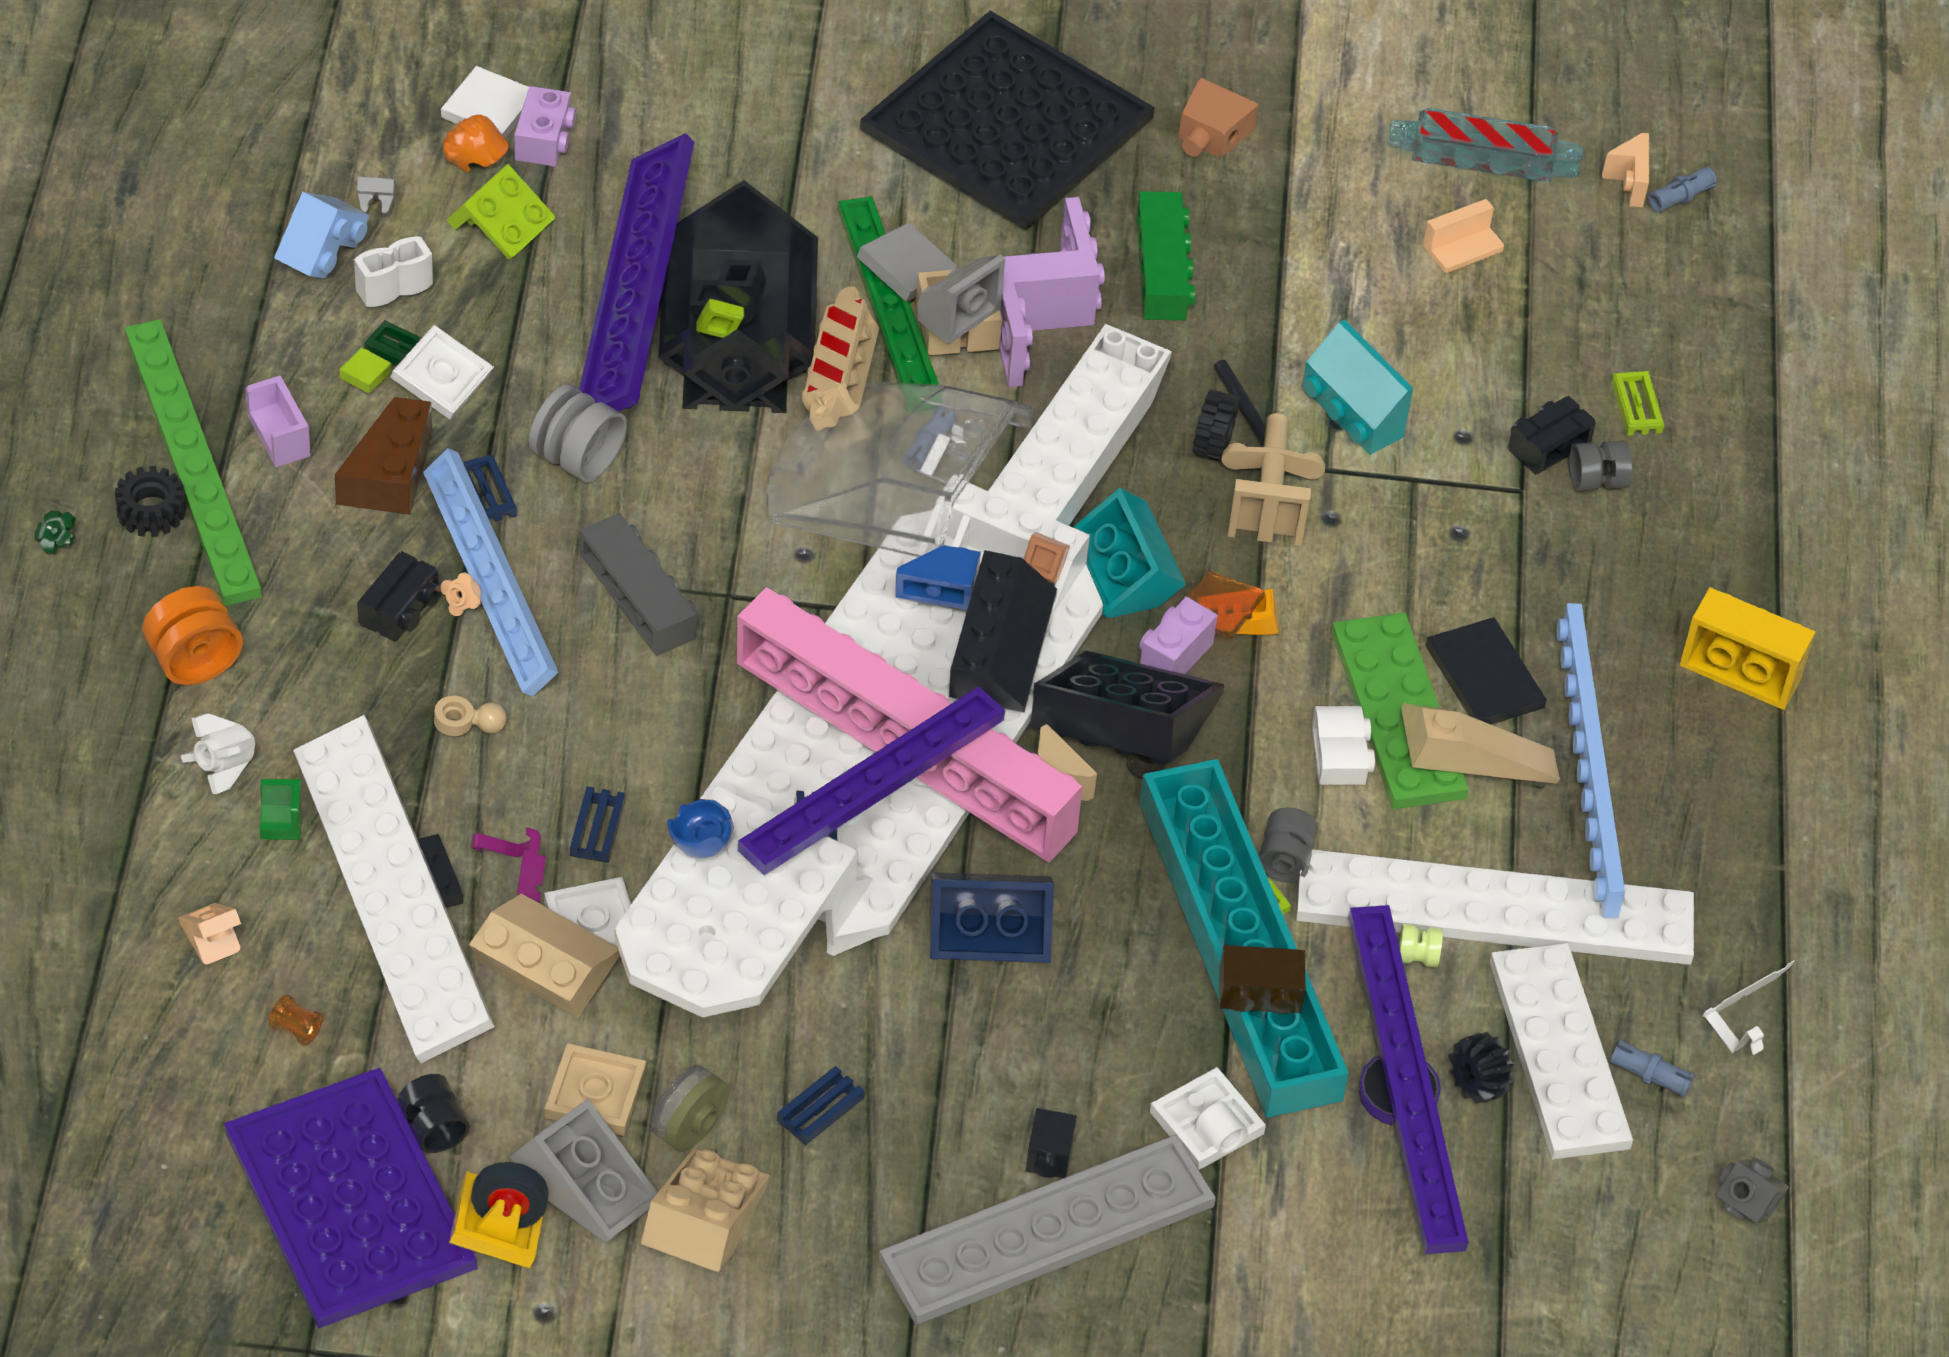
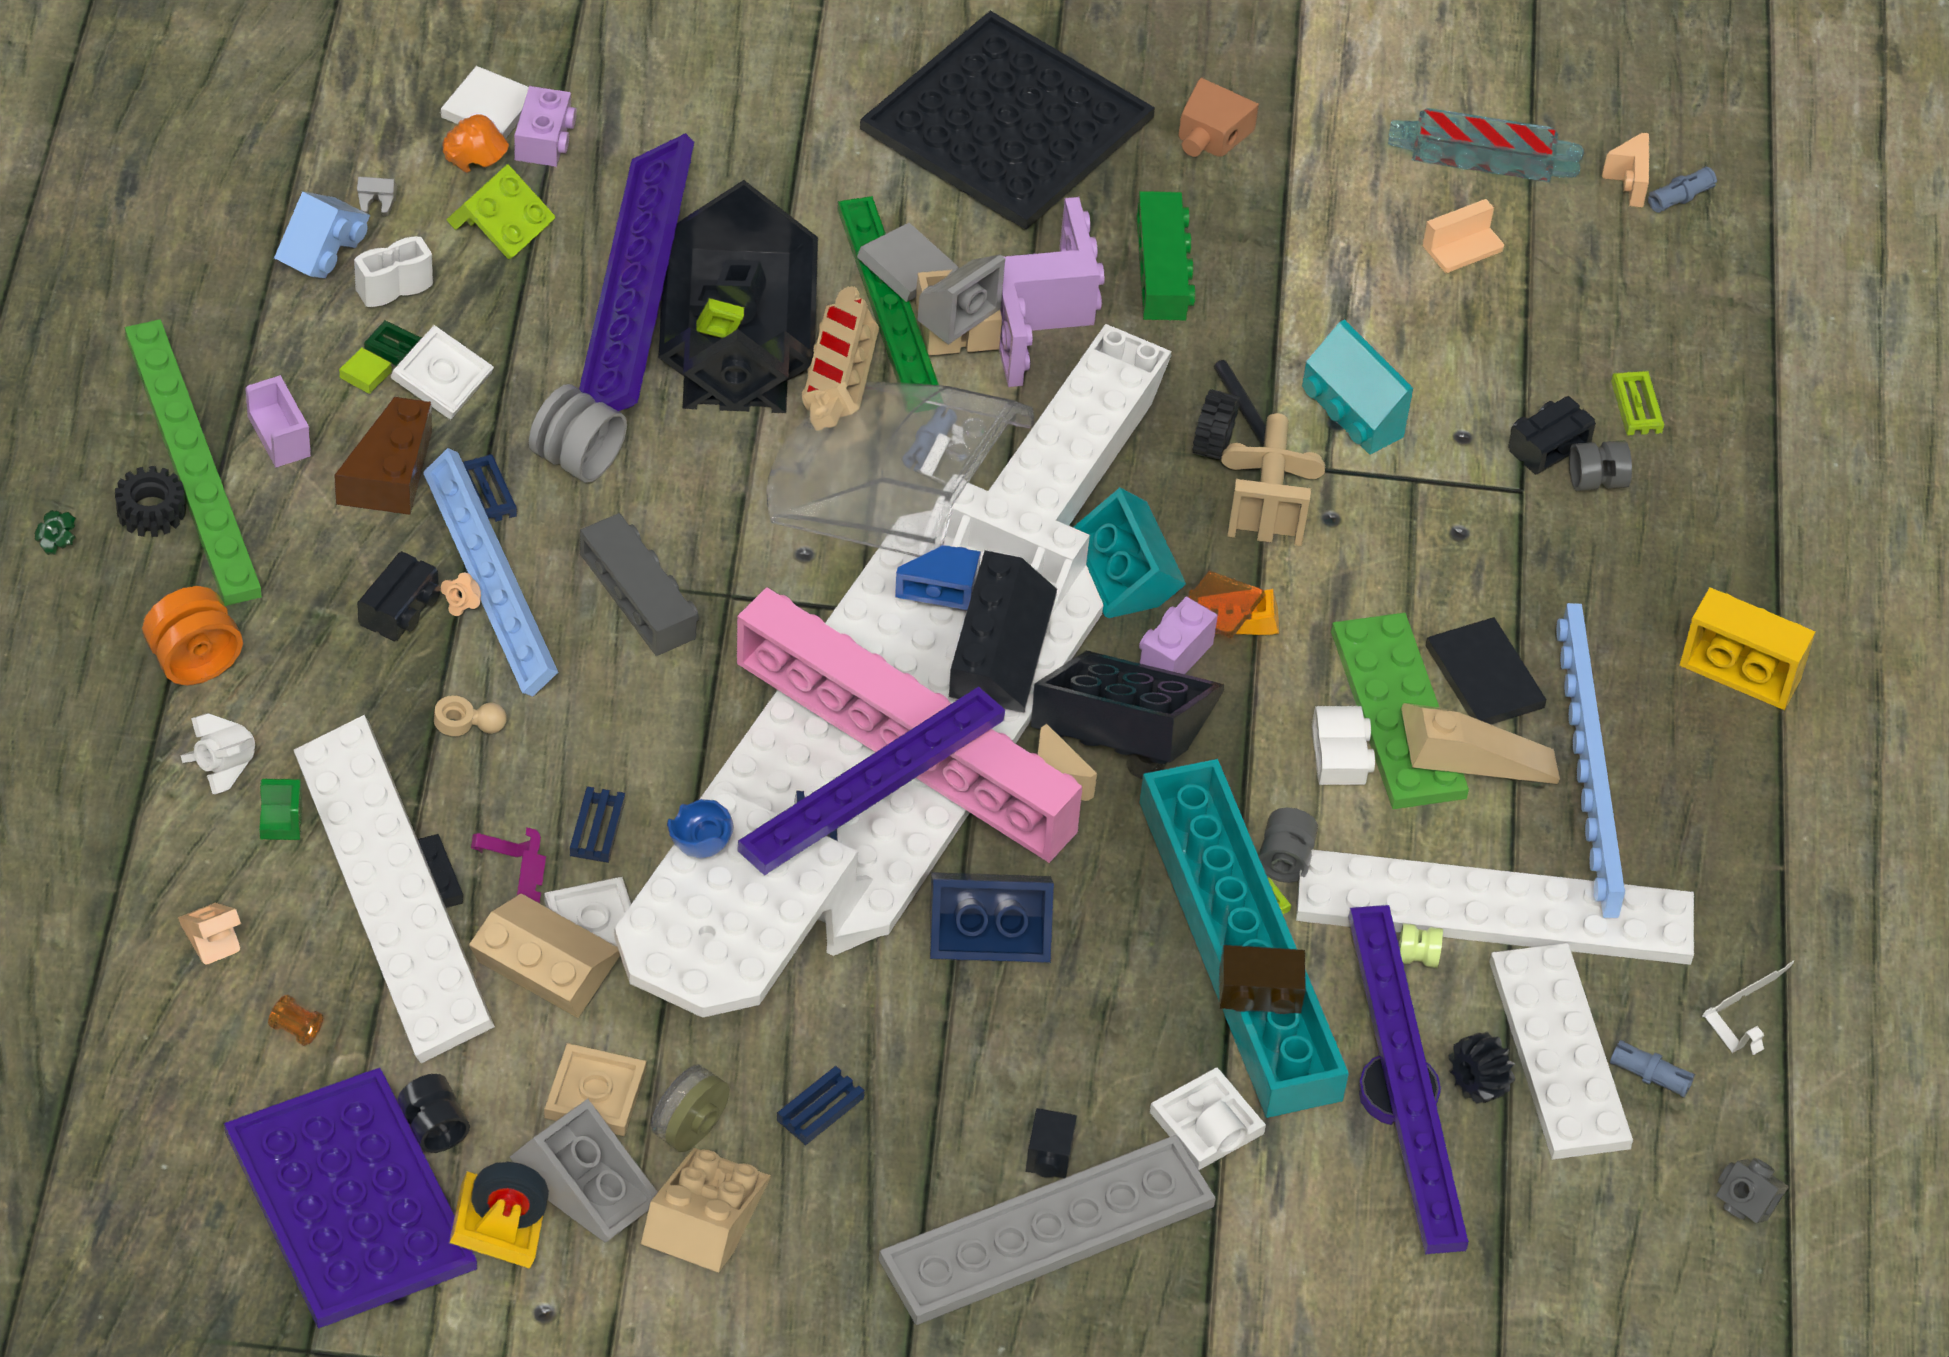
nougat tile [1024,532,1070,583] -> none

